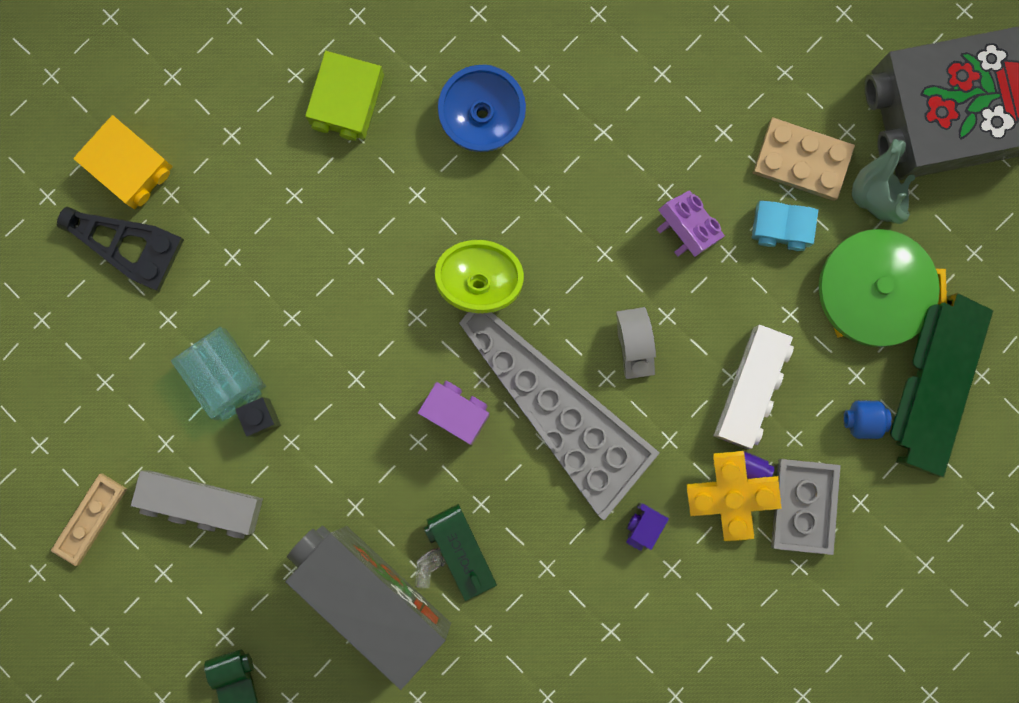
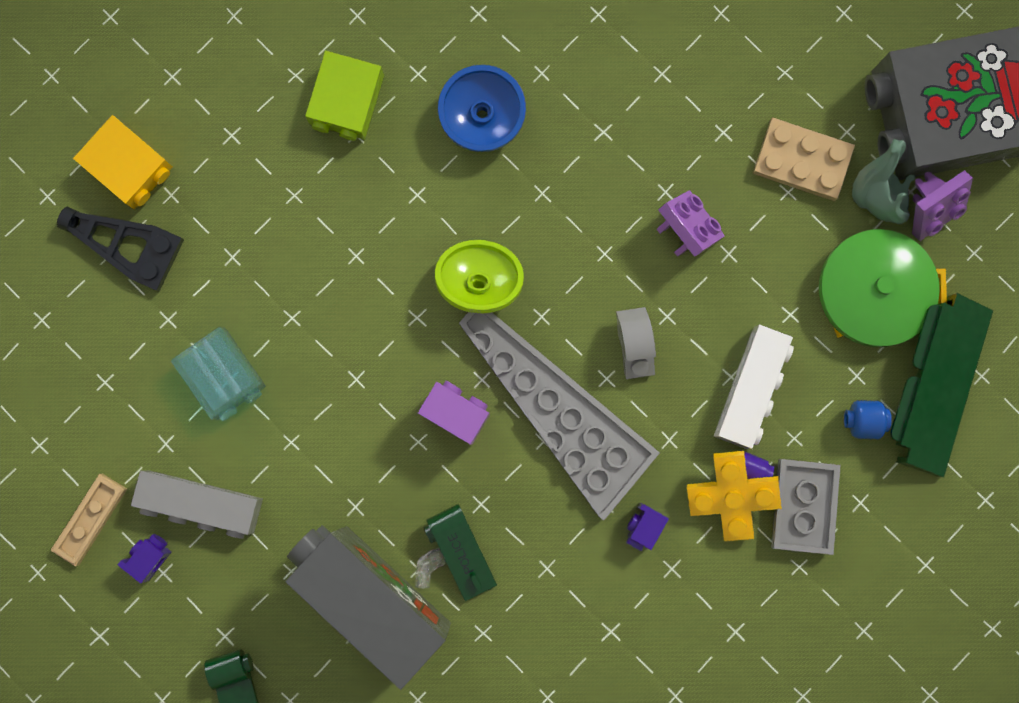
black brick [235,397,281,437] -> none
medium azure brick [751,201,818,251] -> none
none -> dark purple brick [117,534,172,583]
none -> medium lavender plate [912,170,973,241]

